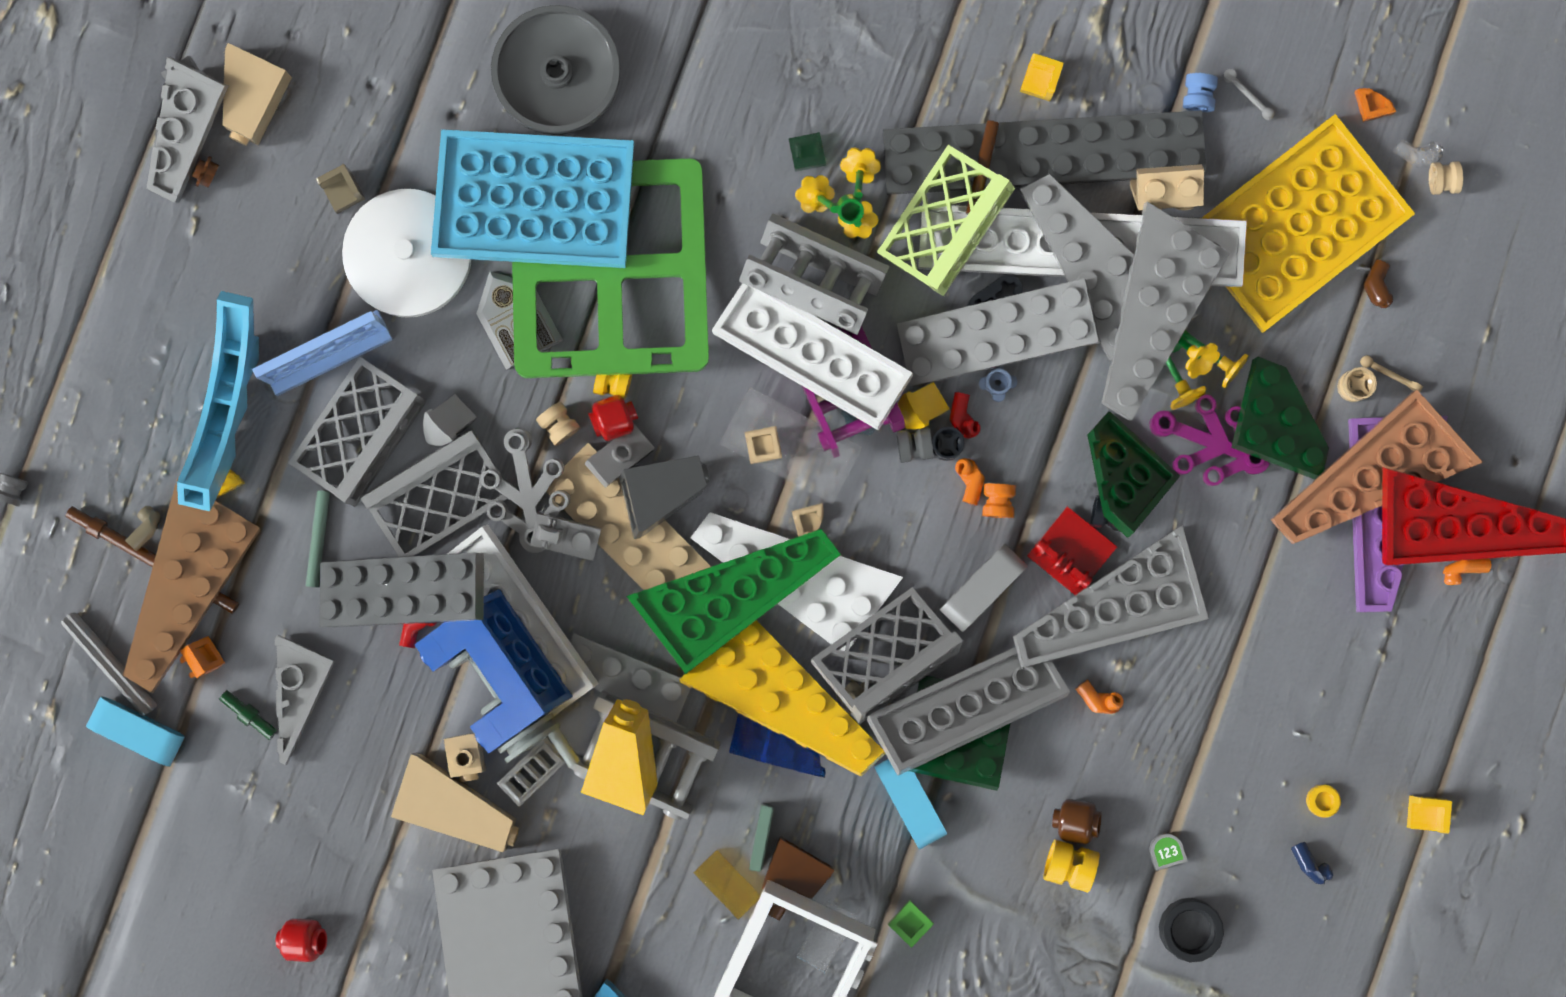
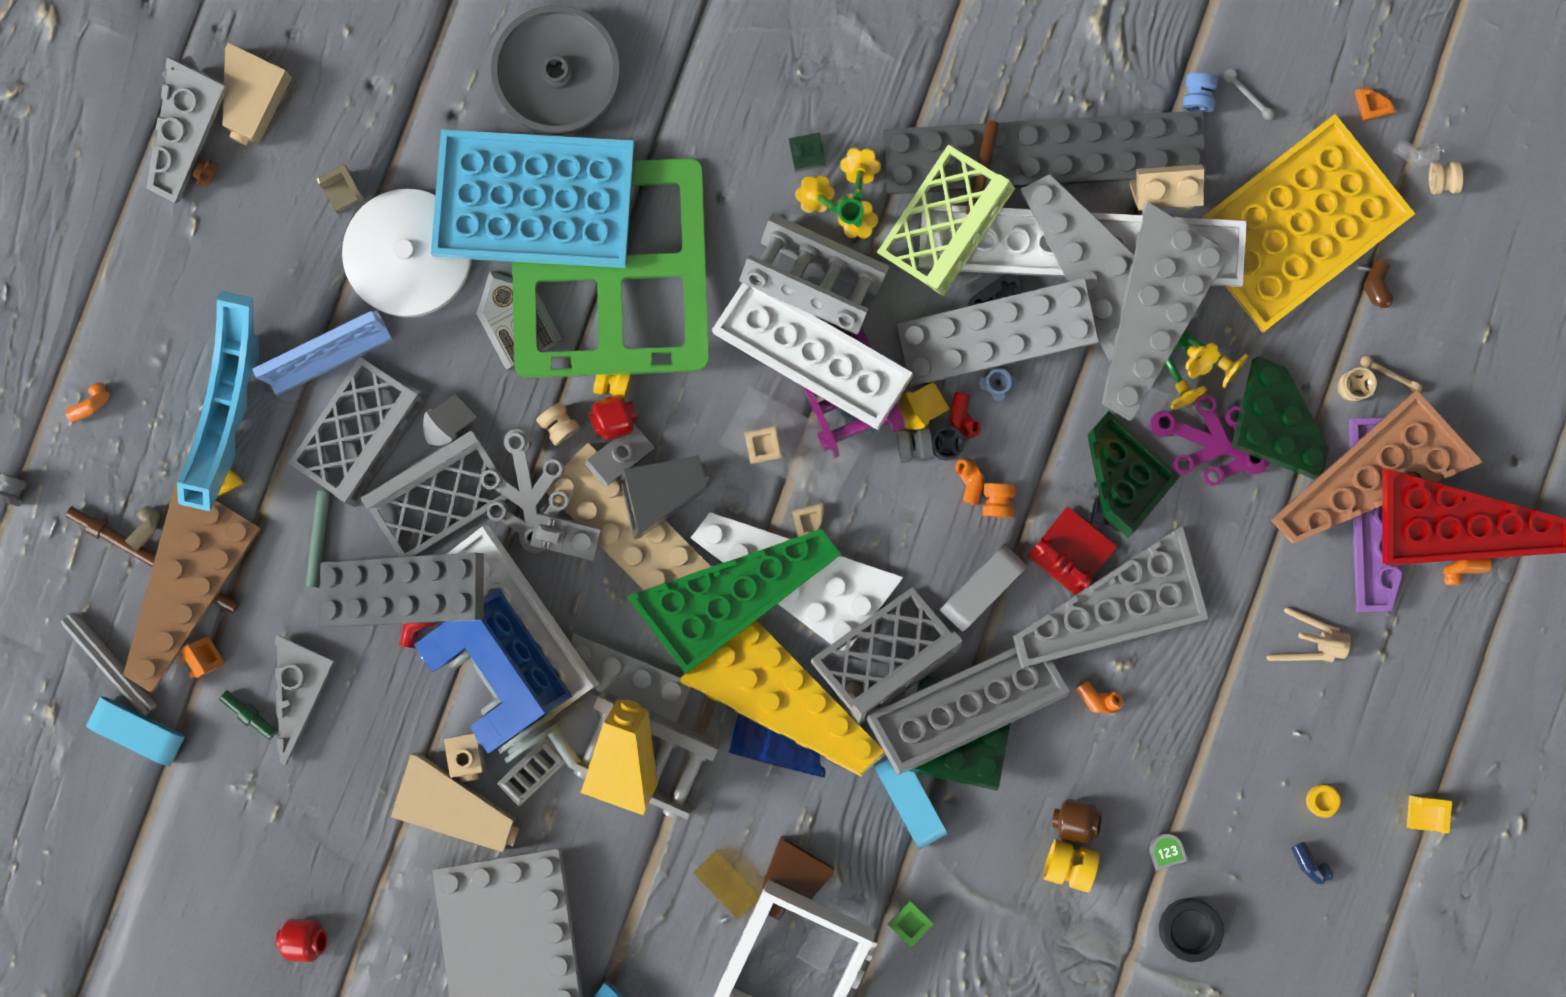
sand green tile [749,803,774,872] -> none
yellow panel [1020,53,1064,102] -> none
none -> orange arm [66,382,110,423]
none -> tan plant [1267,607,1351,663]

